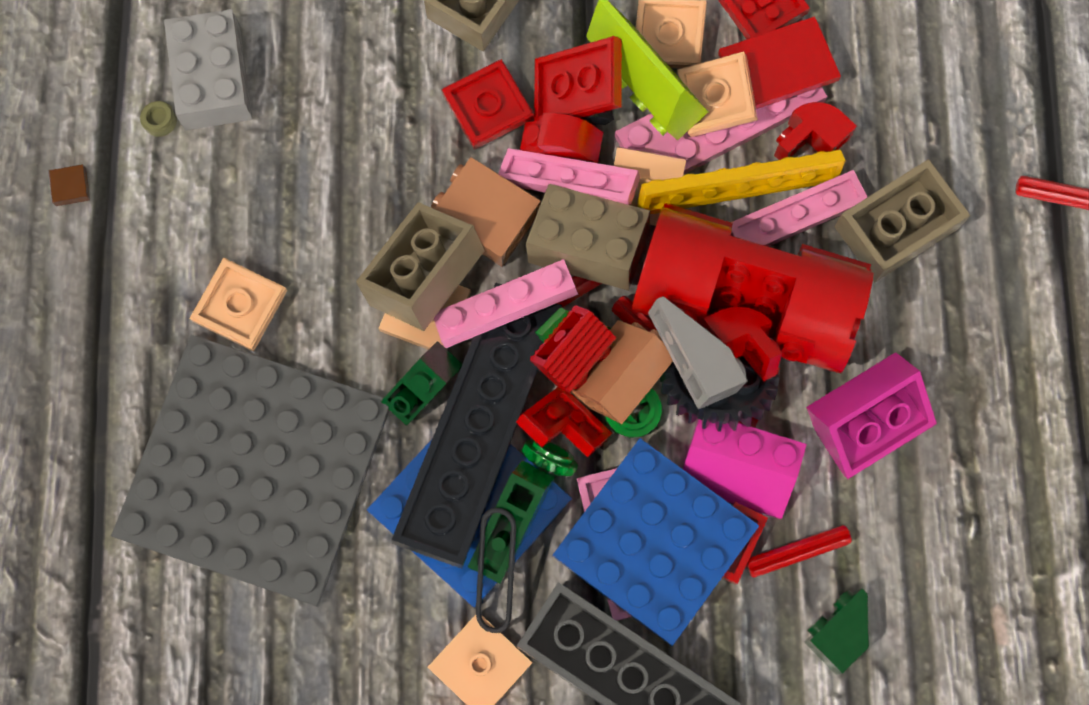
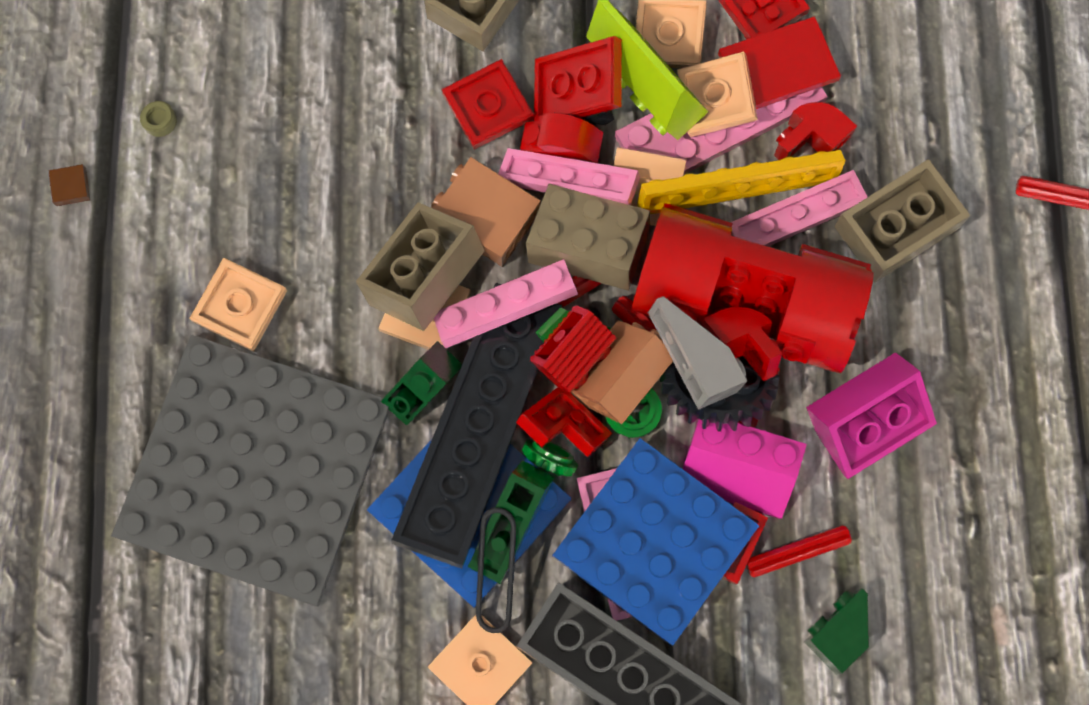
light grey brick [164,9,253,130] -> none

